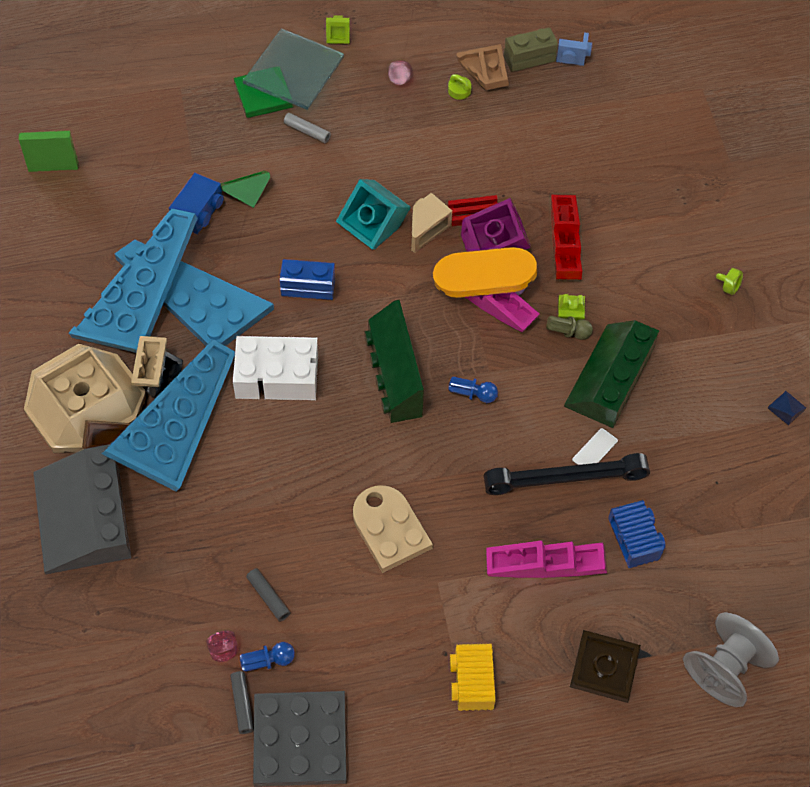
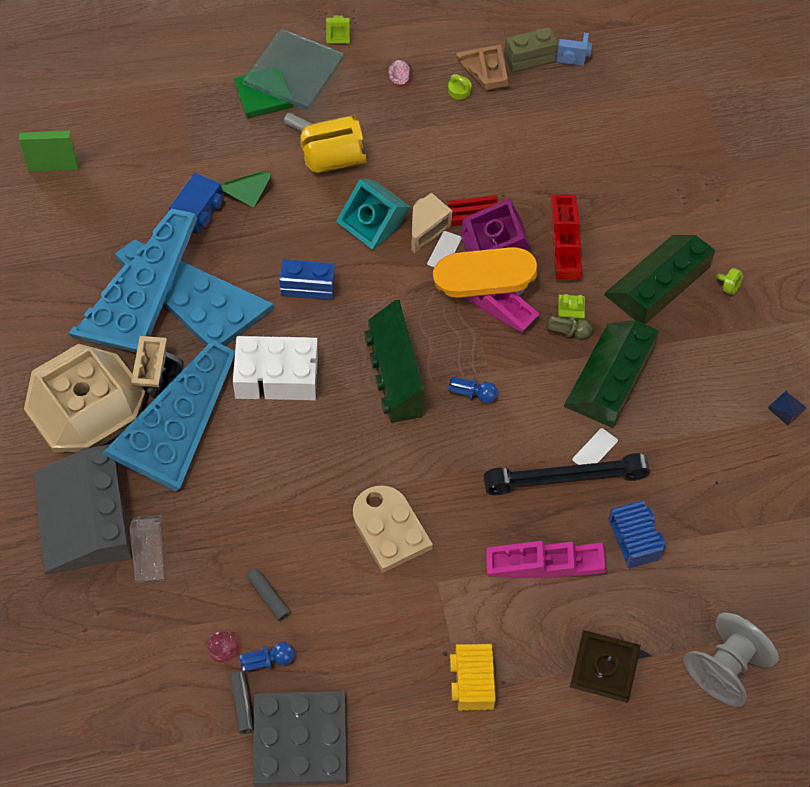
reddish brown tile [82,420,131,449] -> none
none -> clear slope [129,515,165,583]
none -> yellow cylinder [300,115,366,174]
none -> white sticker [427,231,462,267]
none -> dark green slope [604,235,715,324]

